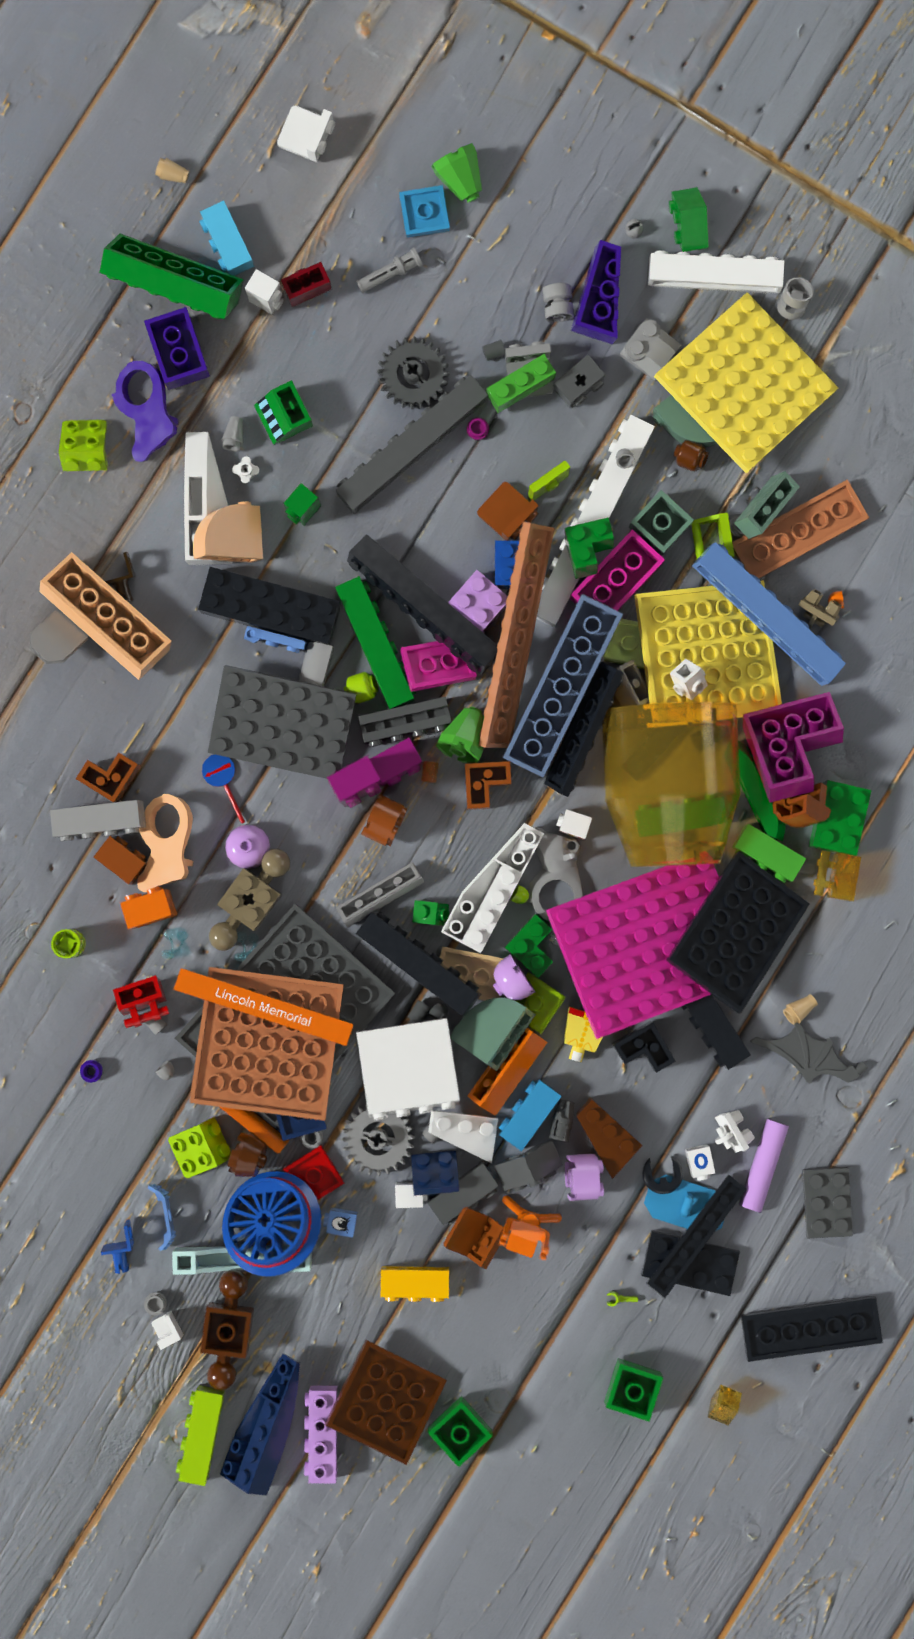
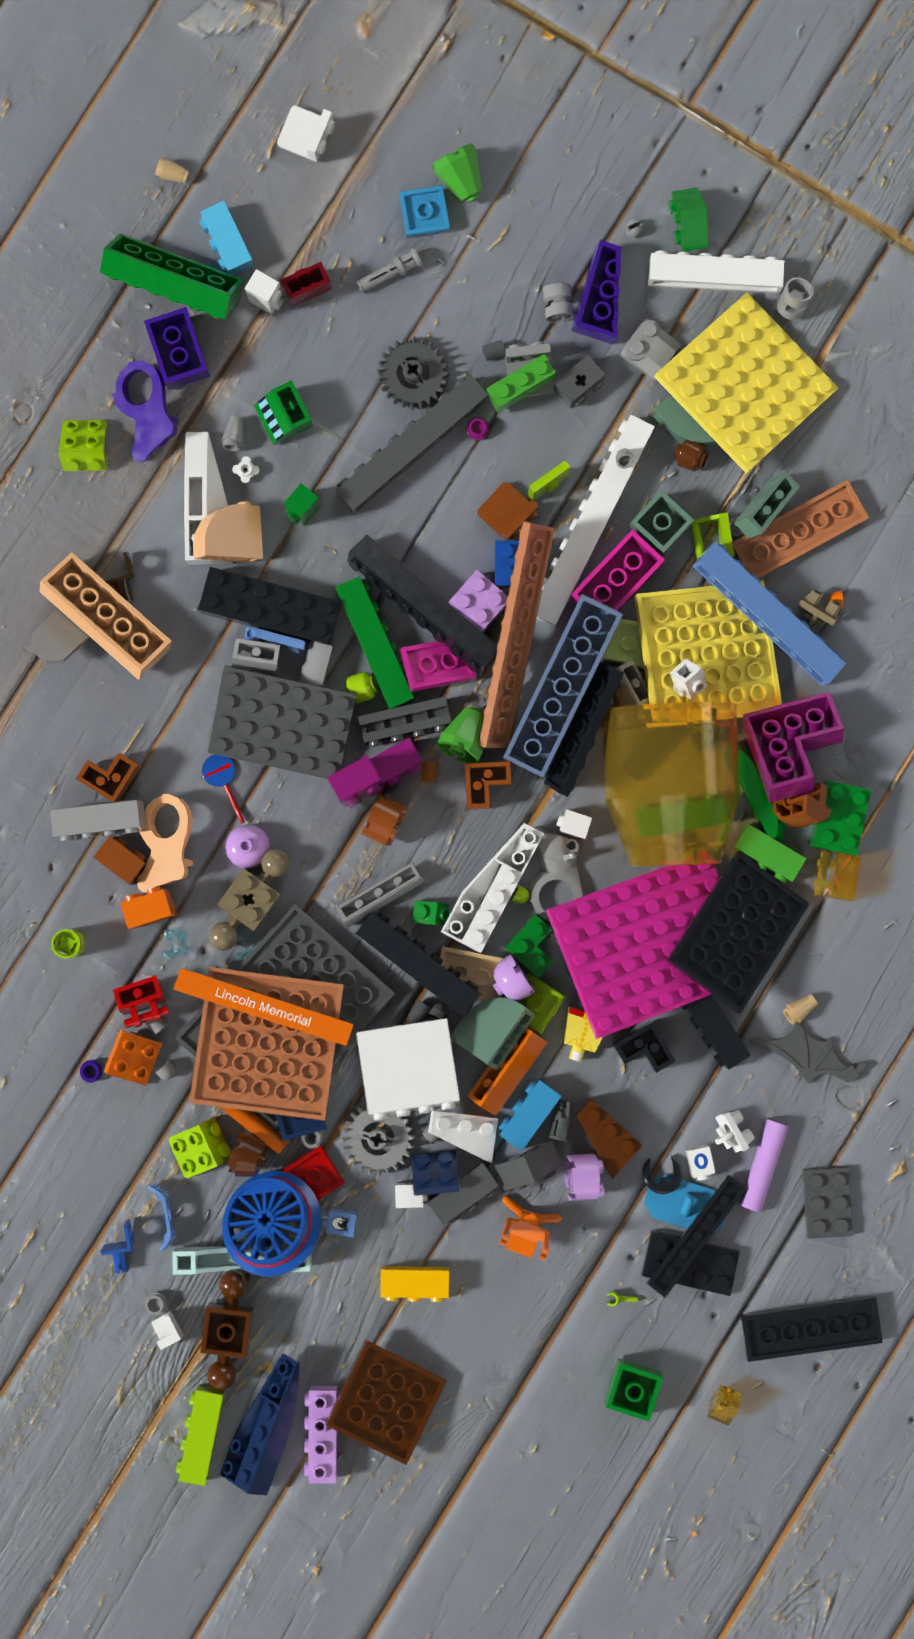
green brick [428,1396,493,1468] -> none
dark orange bracket [443,1207,504,1269] -> none
green brick [564,518,614,579] -> none
none -> orange plate [103,1029,162,1086]
none -> light grey brick [232,638,280,676]

